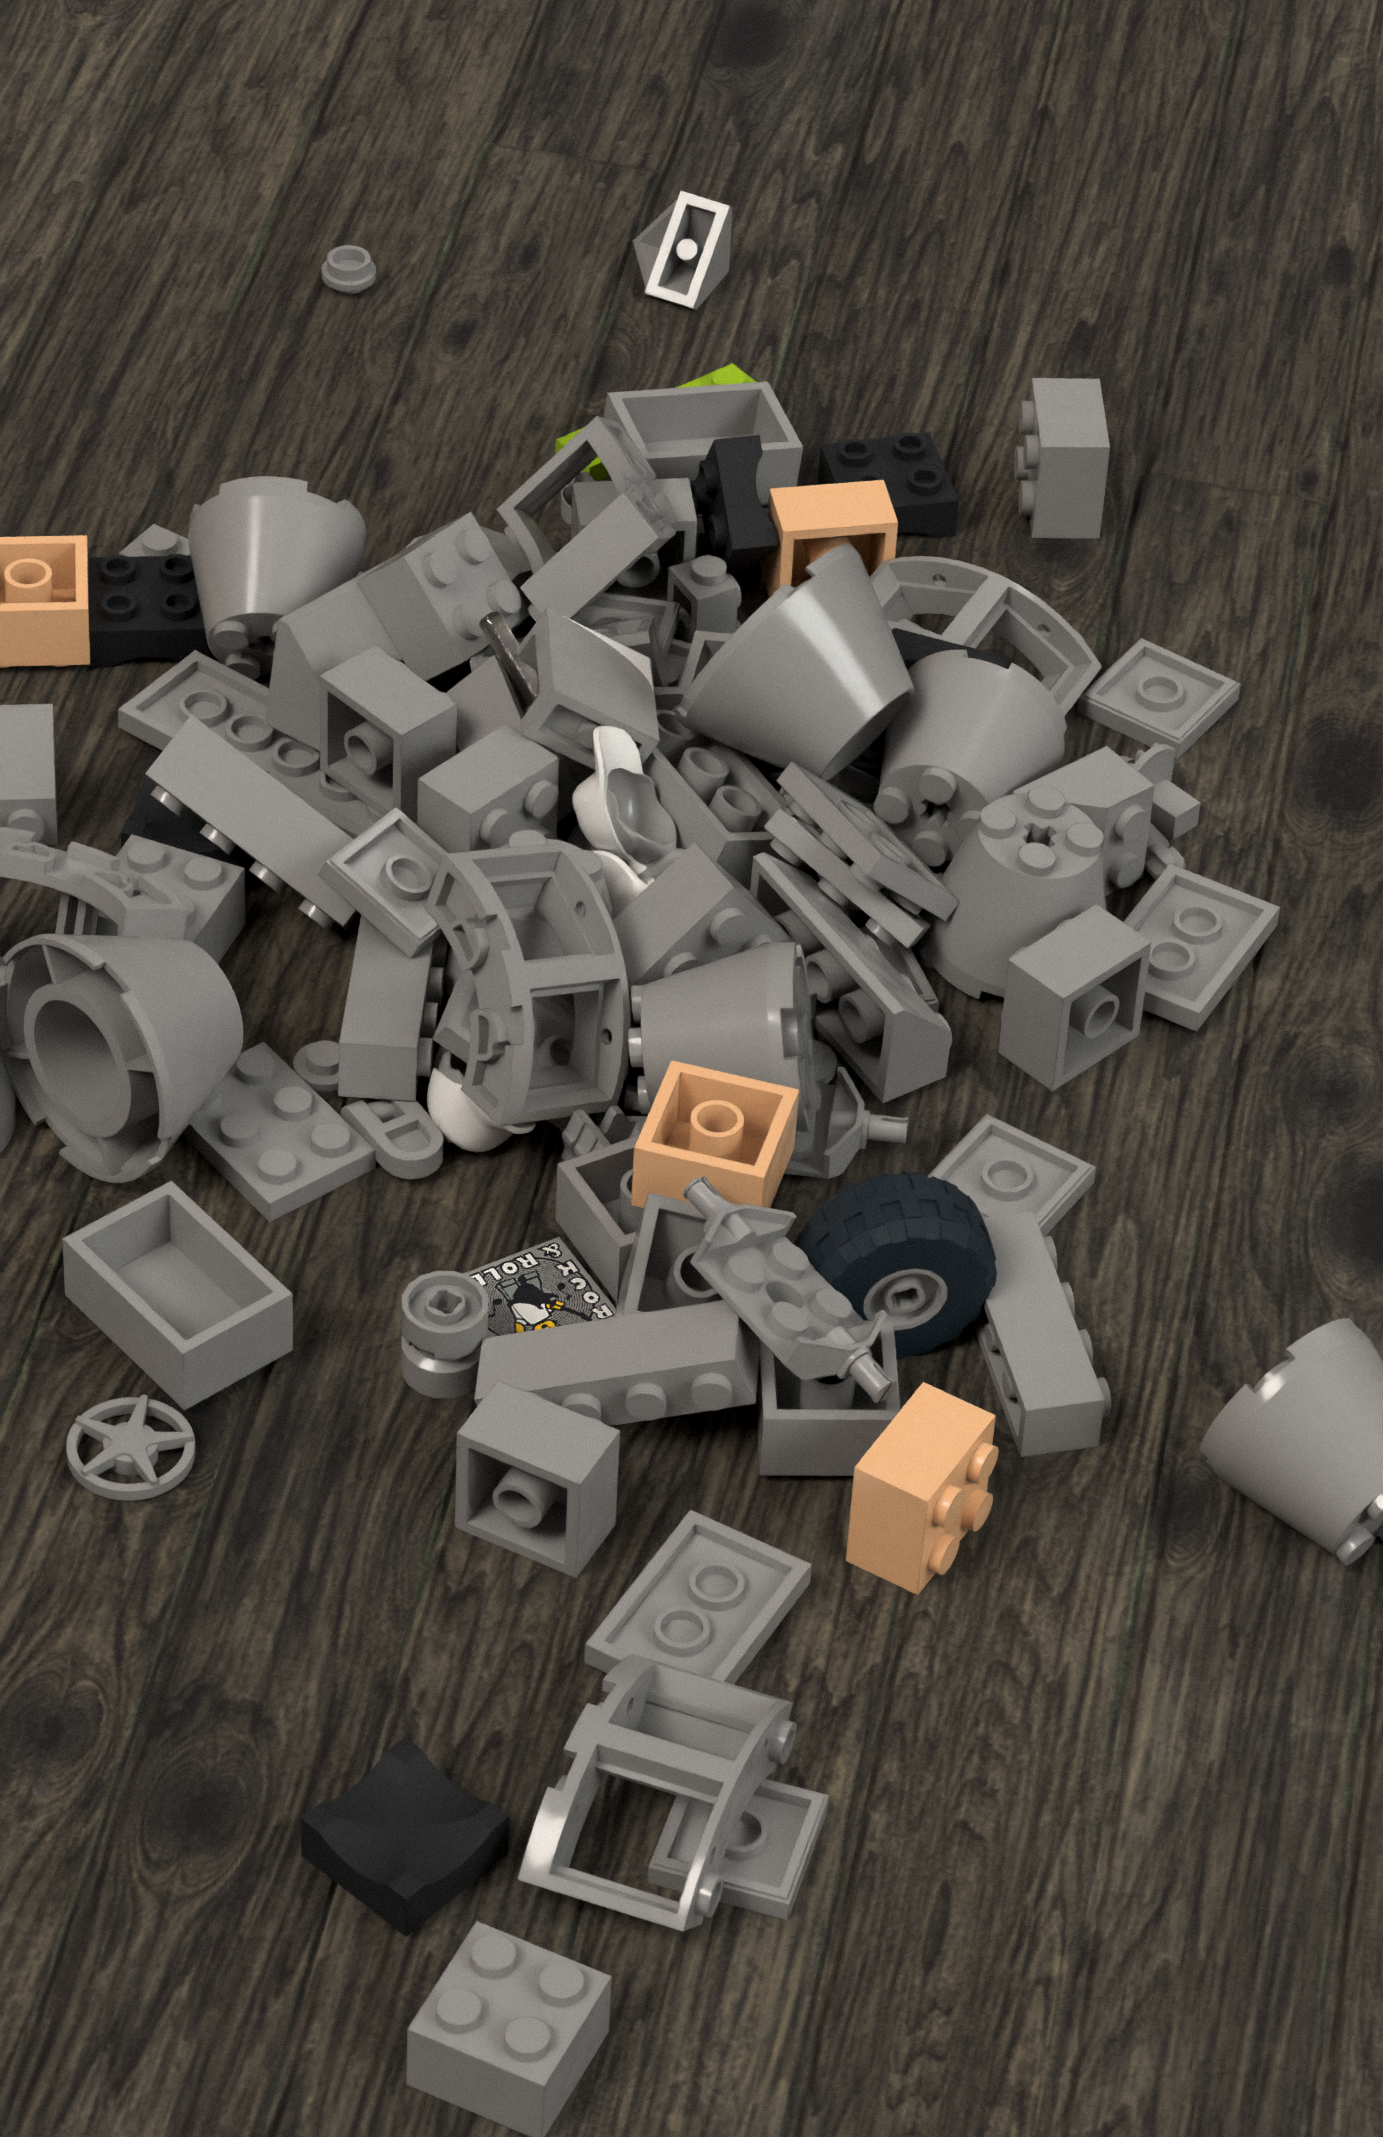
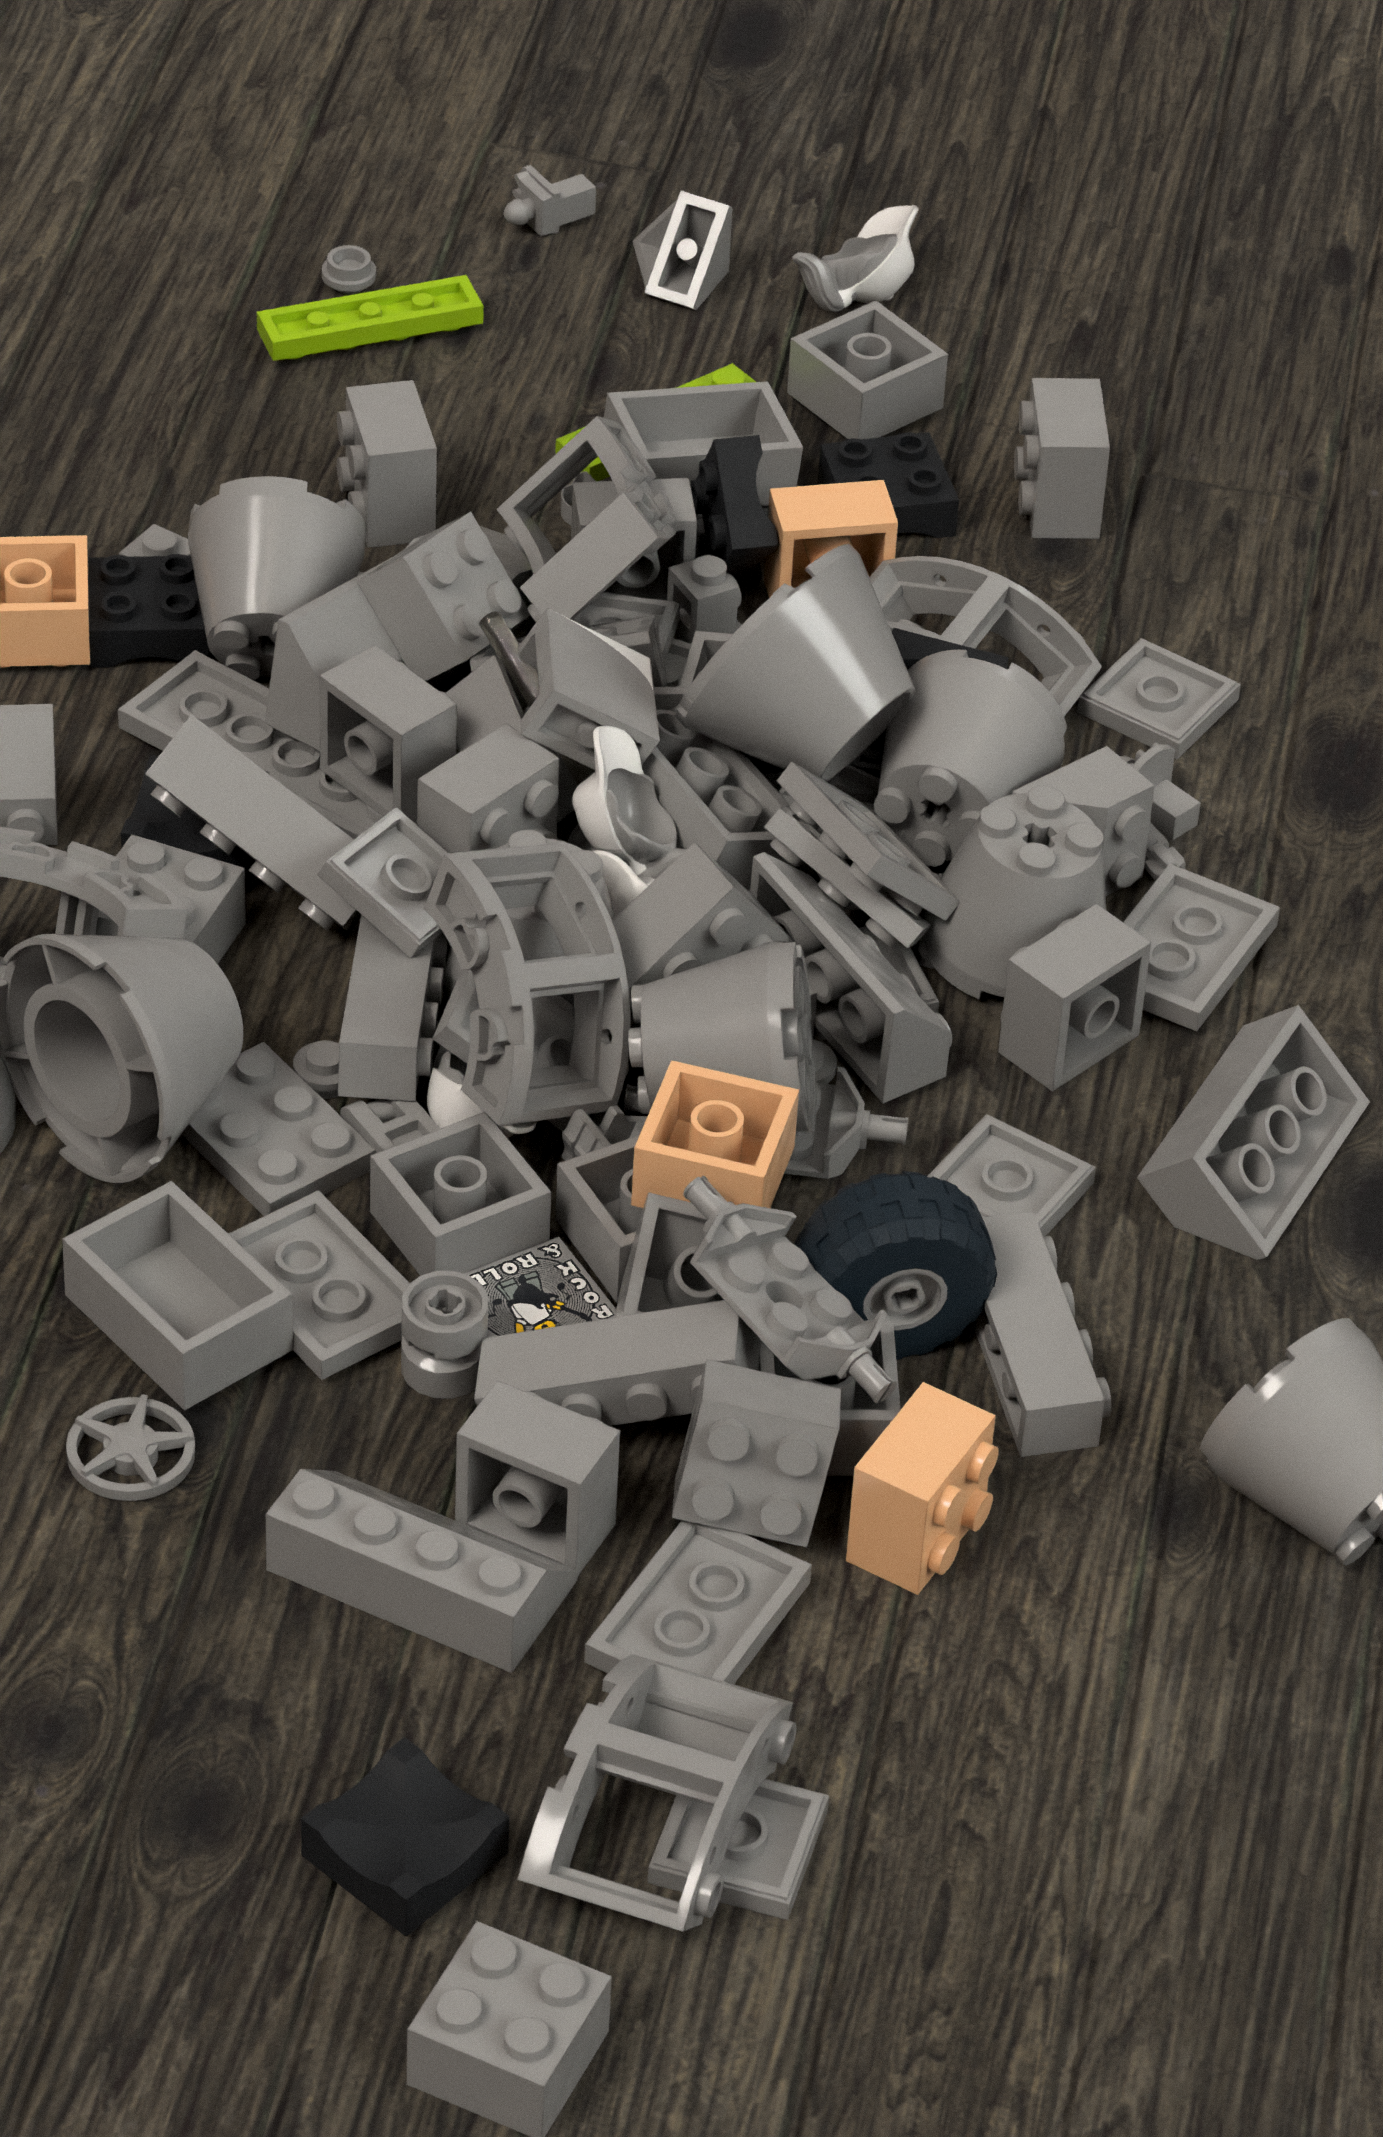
none -> light grey plate [229,1190,409,1380]
none -> lime plate [257,275,484,361]
none -> light grey slope [266,1469,578,1673]
none -> light grey brick [337,380,437,548]
none -> light grey brick [370,1112,551,1276]
none -> light grey piece [504,165,596,237]
none -> light grey brick [672,1359,841,1547]
none -> light grey brick [787,300,948,439]
none -> hair [792,205,919,312]
none -> light grey slope [1137,1005,1370,1260]

